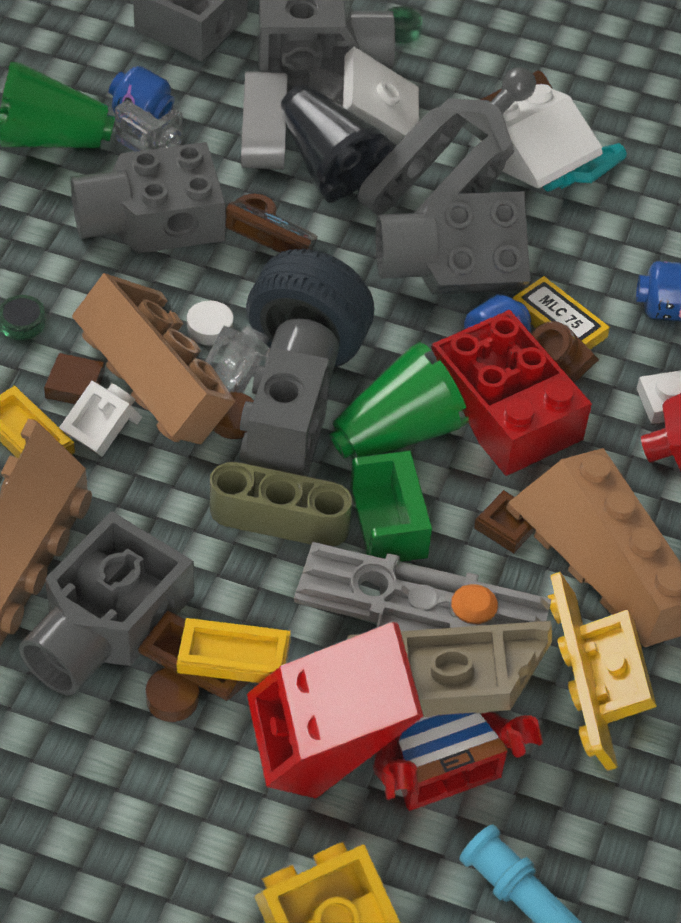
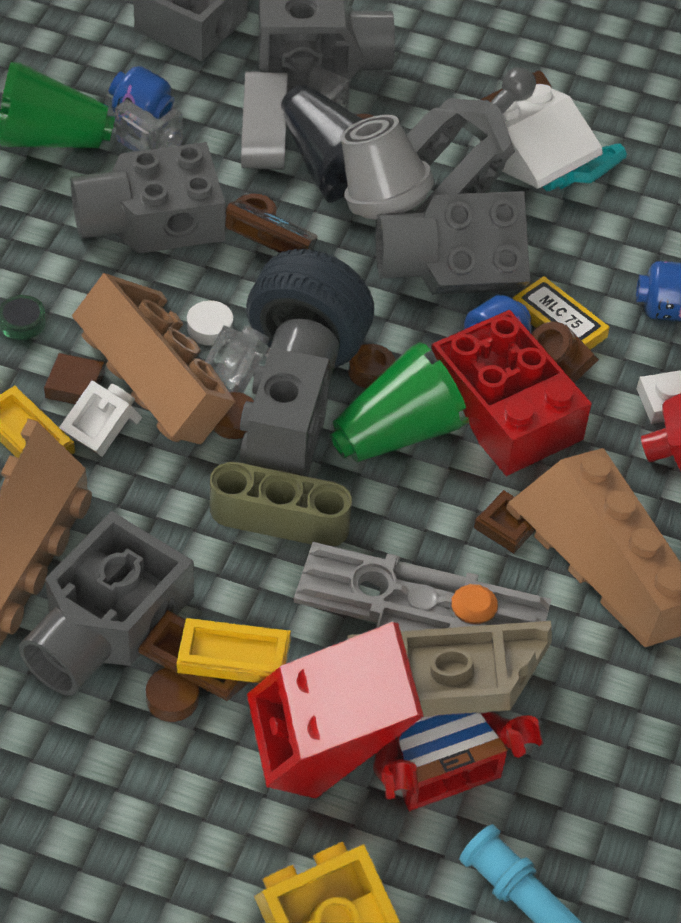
white plate [343,47,419,145] -> none
green panel [350,451,432,562] -> none
clear green tile [386,6,422,44] -> none
yellow bracket [548,572,657,771] -> none
none -> light grey piece [340,115,434,219]
none -> reddish brown tile [348,344,396,389]

